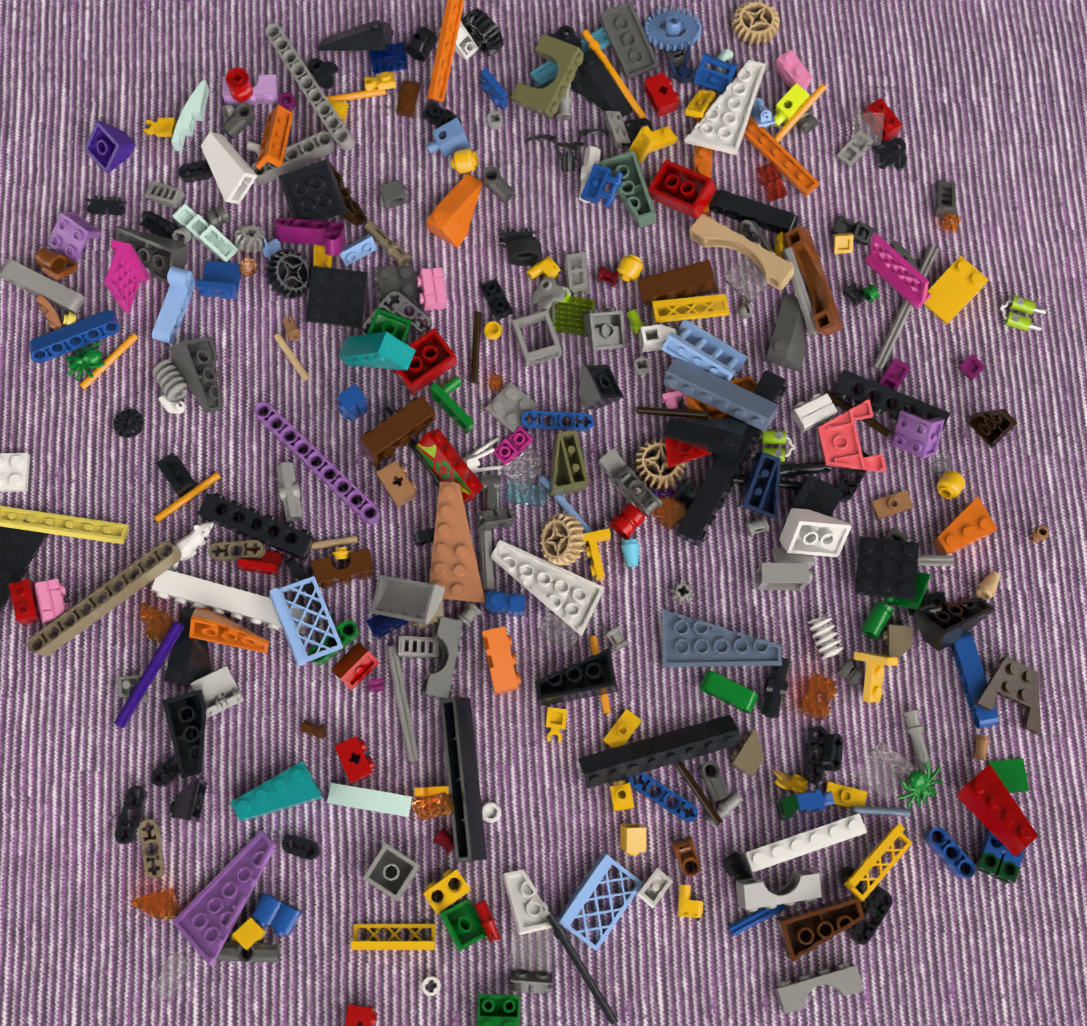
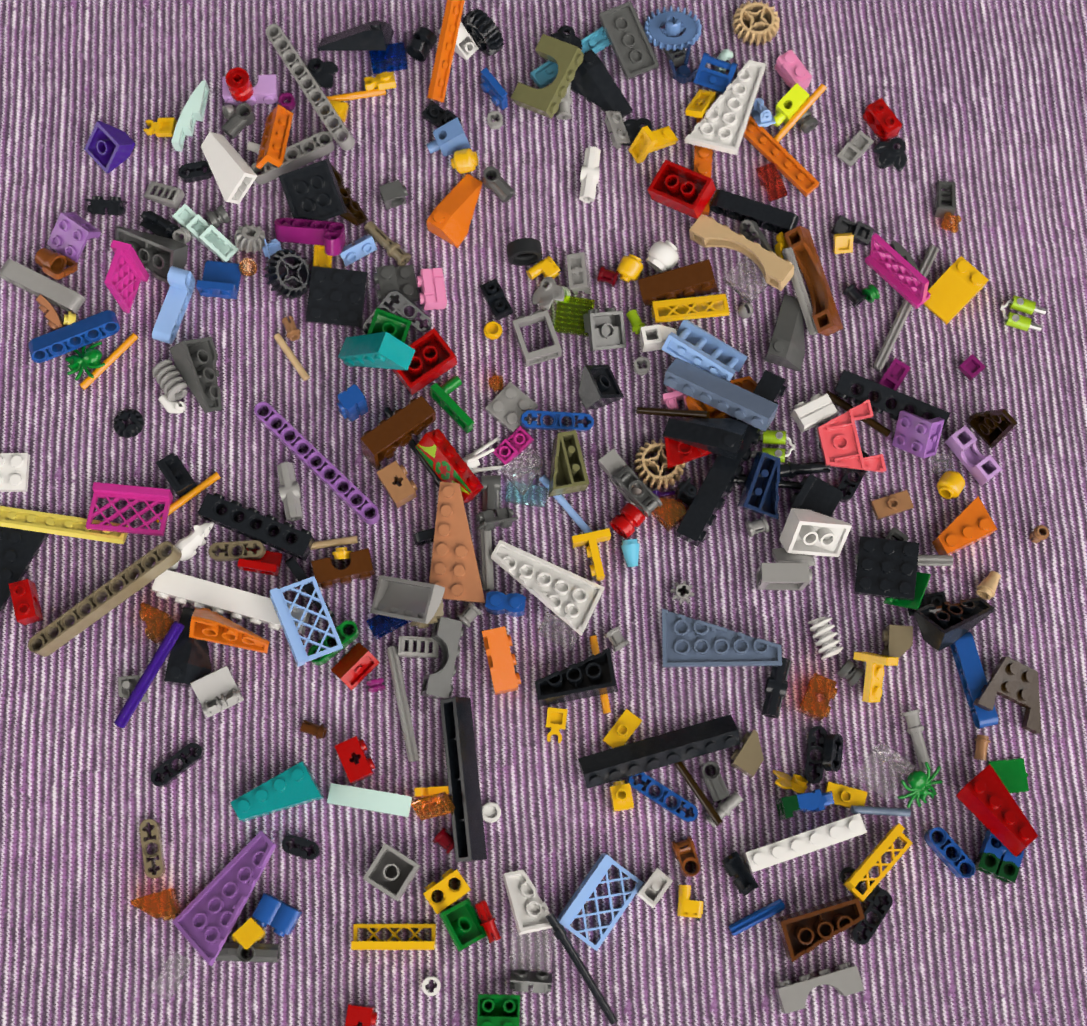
bright pink brick [34,579,69,625] -> none
black beam [115,785,148,844] -> none
black wedge [162,689,207,779] -> none
black slope [170,778,208,822] -> none
reddish brown plate [396,80,421,118] -> none
dark brown bar [471,311,481,384] -> none
black hinge [499,228,536,248] -> none
black plant [524,128,609,171] -> none
tan gear [539,513,586,565] -> none
blue plate [580,164,623,208] -> none
light orange bar [582,29,646,119] -> none
sand green wedge [600,150,657,228] -> none
yellow brick [620,823,646,856] -> none
red brick [643,72,680,117] -> none
green beam [699,670,759,714] -> none
arch [736,869,822,912] -> none
clear piece [851,111,885,147] -> none
green piece [860,601,894,639] -> none
none -> dark pink fence [86,482,174,536]
none -> white piece [646,240,679,273]
none -> lavender arch [945,425,1002,486]

